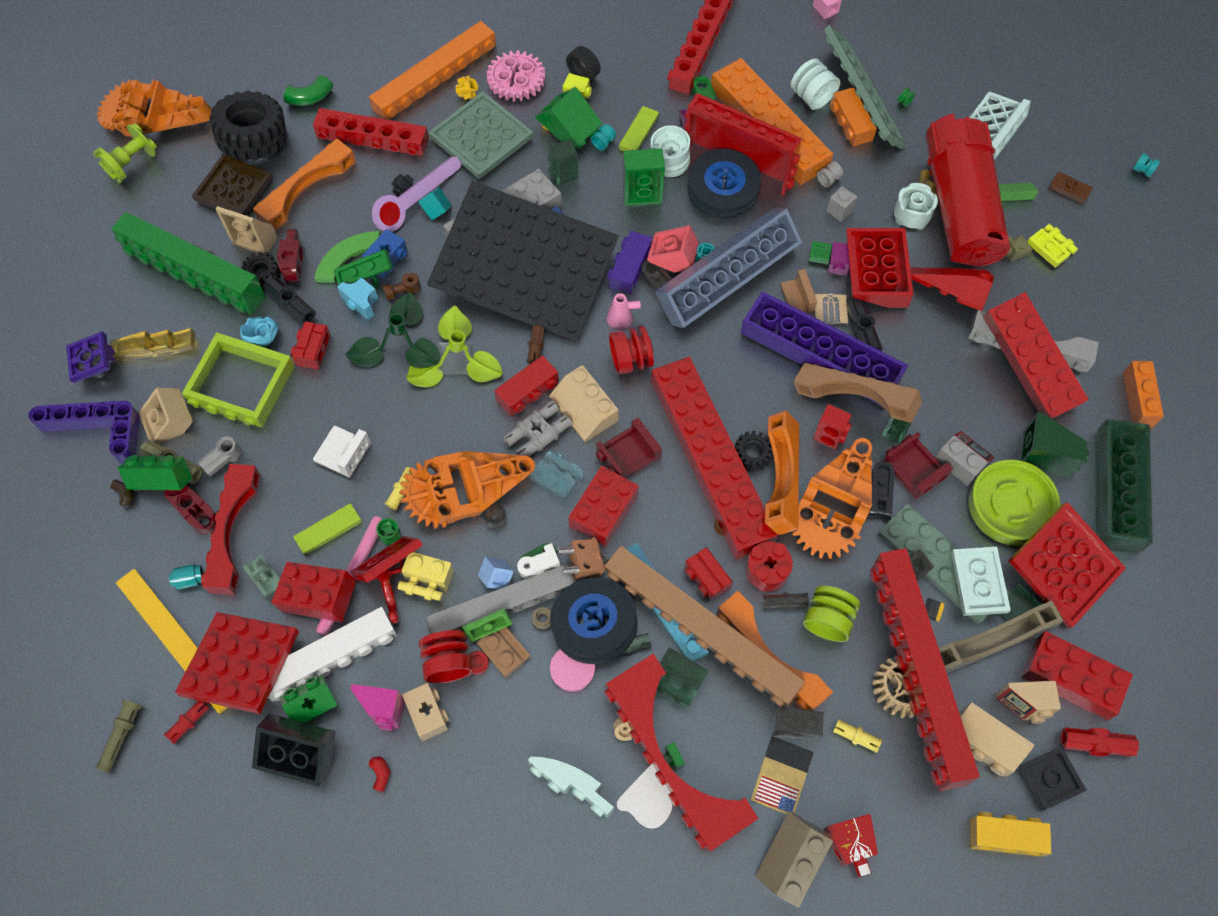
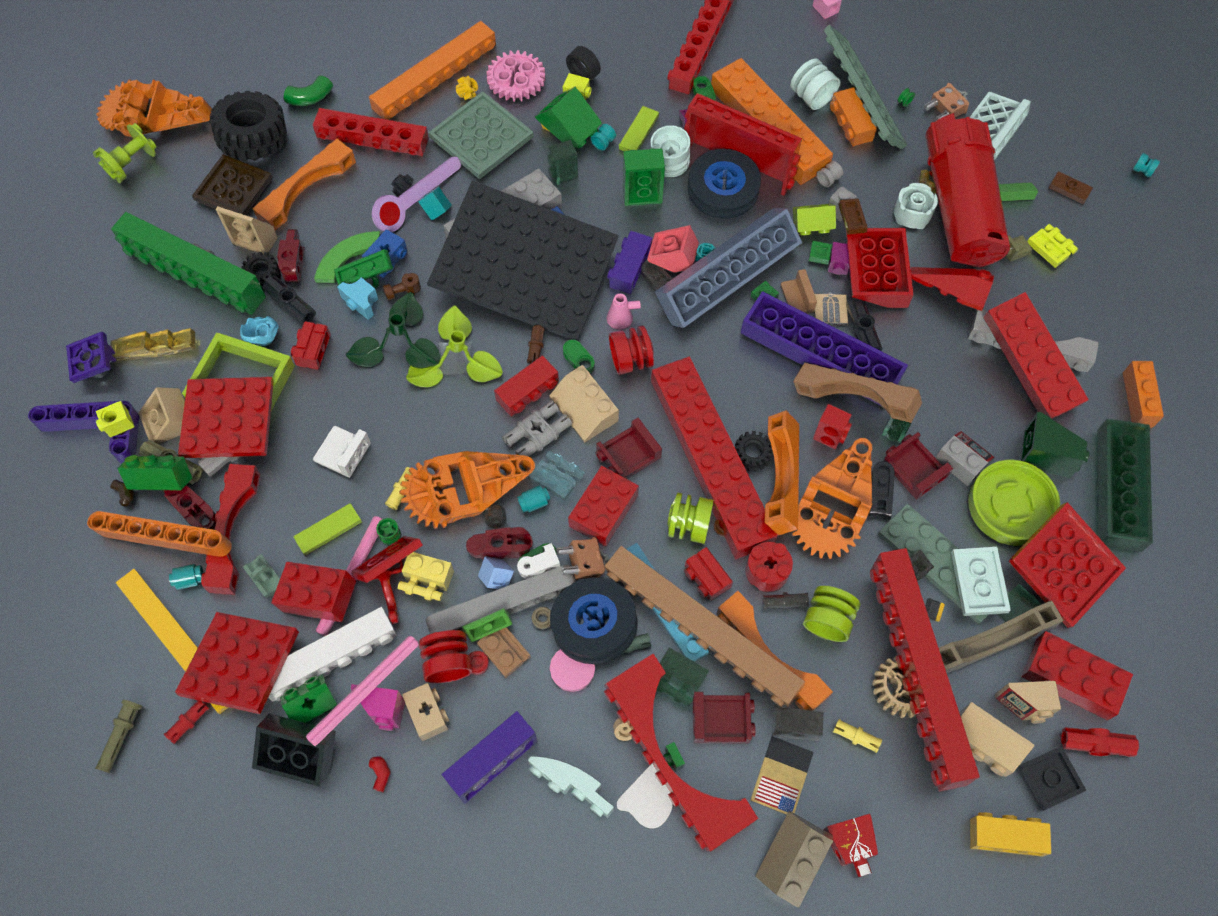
none -> orange beam [87,511,232,557]
none -> neon yellow brick [96,401,135,438]
none -> red plate [178,377,274,458]
none -> bright pink axle [306,636,418,746]
none -> dark purple brick [441,711,538,804]
none -> dark red piece [466,527,533,560]
none -> teal brick [517,485,550,513]
none -> green piece [563,340,595,374]
none -> lime wheel [667,492,714,544]
none -> dark red panel [693,692,756,744]
none -> green plate [751,281,779,300]
none -> lime brick [793,203,836,235]
none -> reddish brown plate [838,198,868,234]
none -> nougat piece [924,83,969,121]

